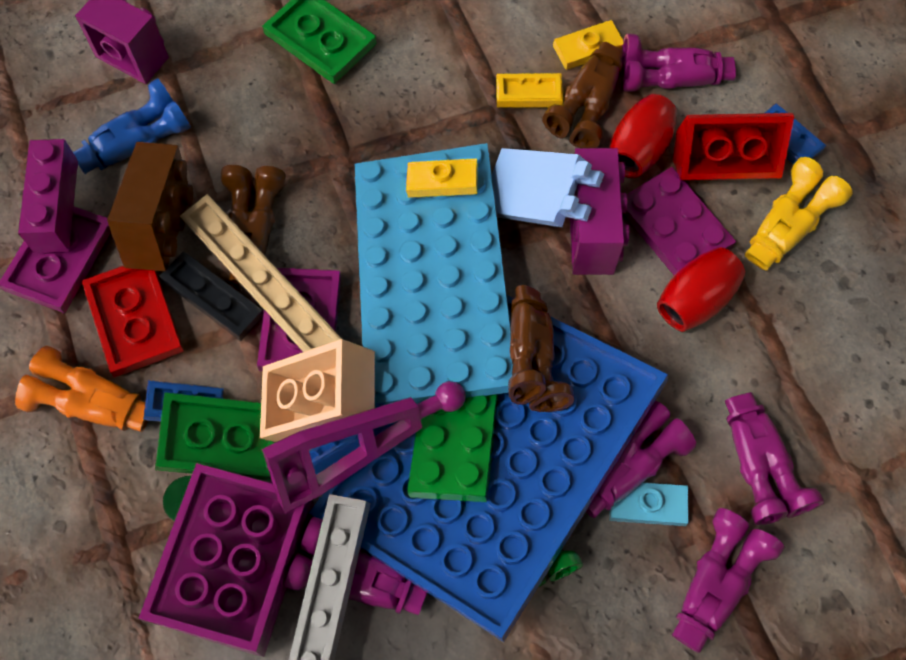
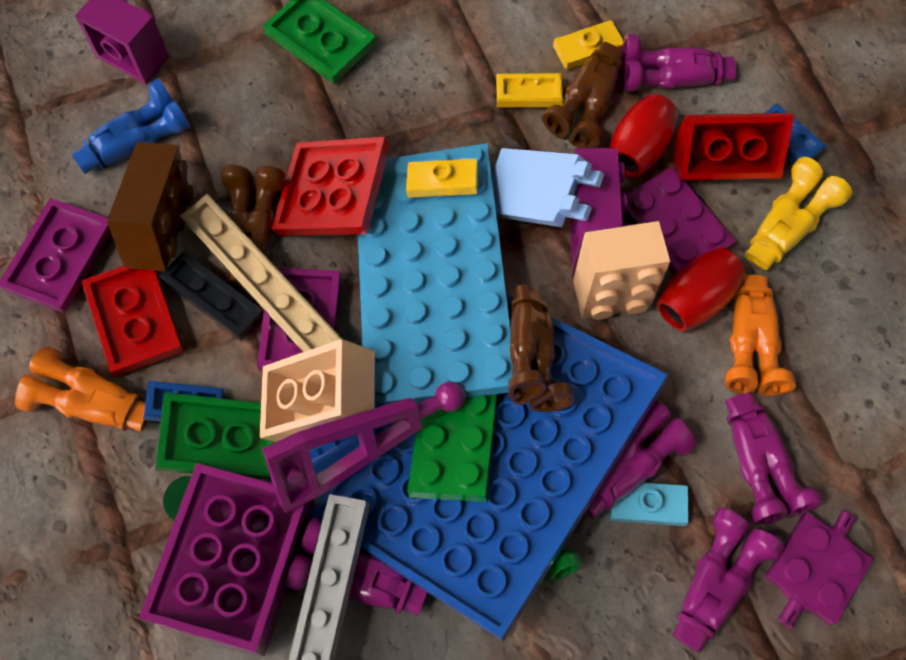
magenta brick [18,139,78,253] -> none
none -> red plate [271,137,390,236]
none -> light nougat brick [573,221,670,320]
none -> orange piece [724,275,796,396]
none -> magenta plate [764,510,873,629]

